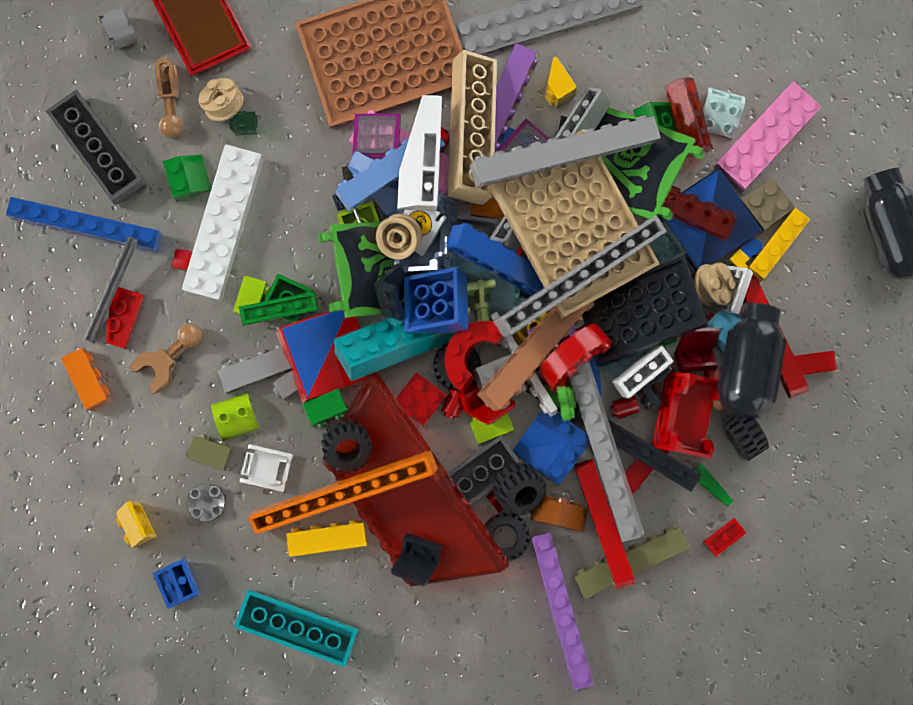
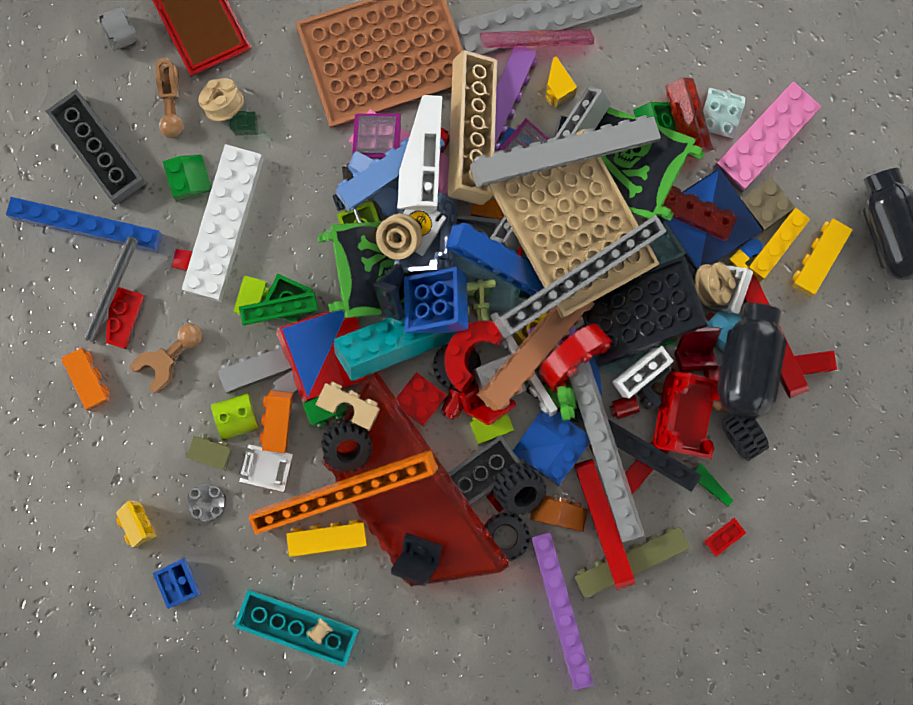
none -> orange brick [259,390,293,453]
none -> tan bush [307,618,333,645]
none -> tan arch [316,382,380,430]
none -> clear pink tile [480,29,595,48]
none -> yellow brick [792,218,853,297]

